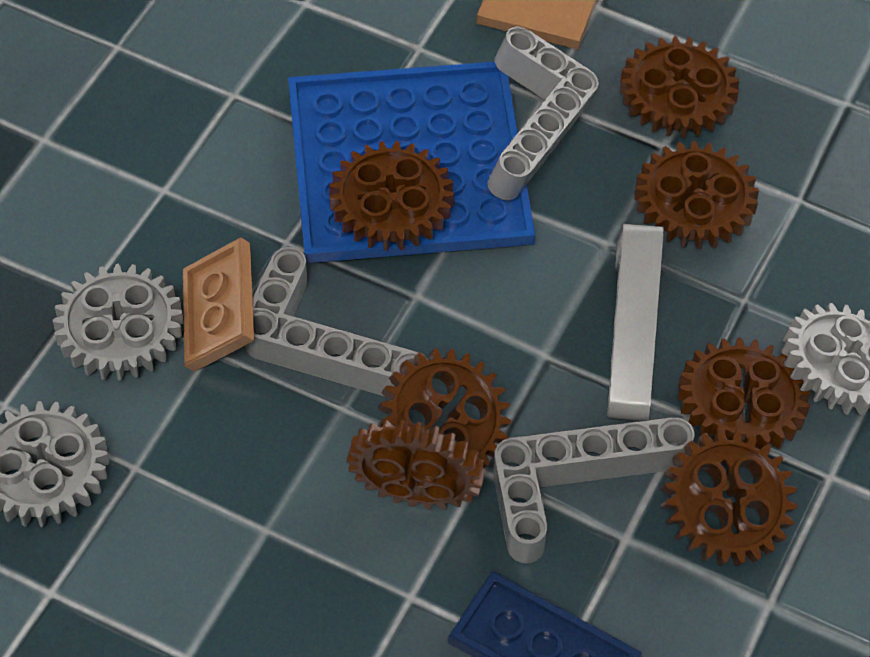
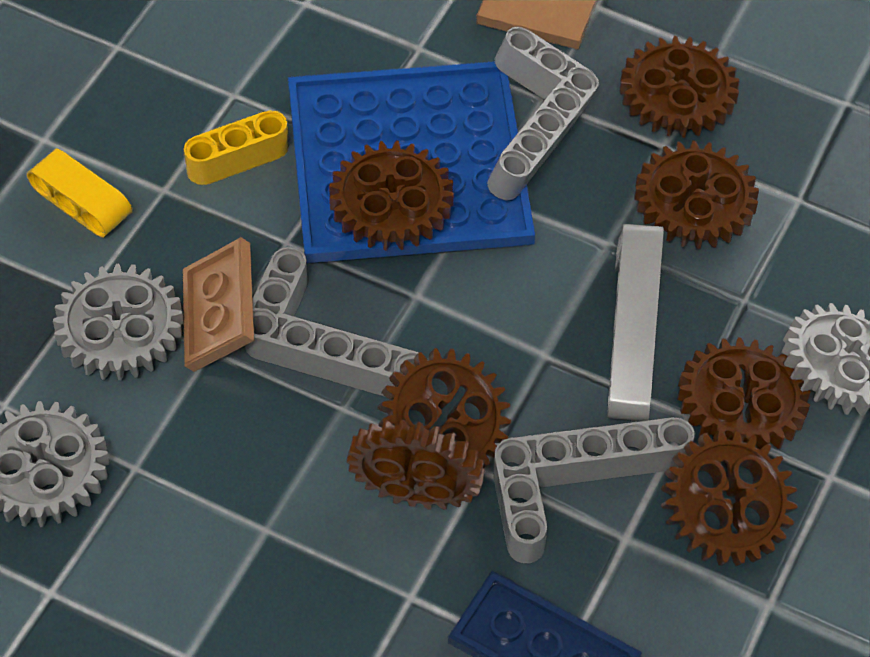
none -> yellow beam [27,149,132,237]
none -> yellow beam [184,110,289,185]

